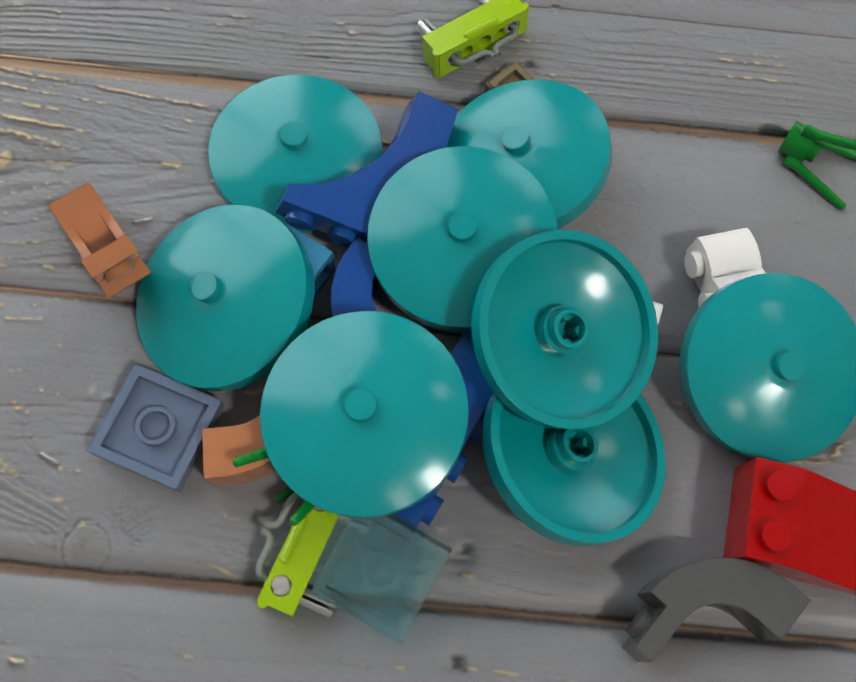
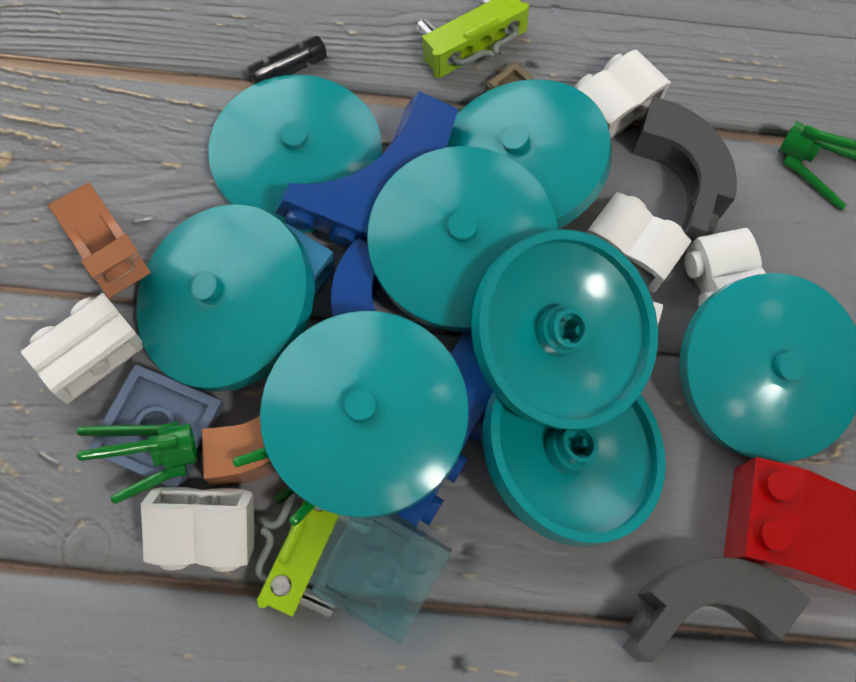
none -> white brick [21,293,144,404]
none -> green plant [76,421,198,504]
none -> white brick [141,487,254,572]
none -> black axle [247,36,327,85]
none -> white brick [574,49,671,139]
none -> white brick [586,192,692,293]
none -> dark grey arch [632,96,737,248]

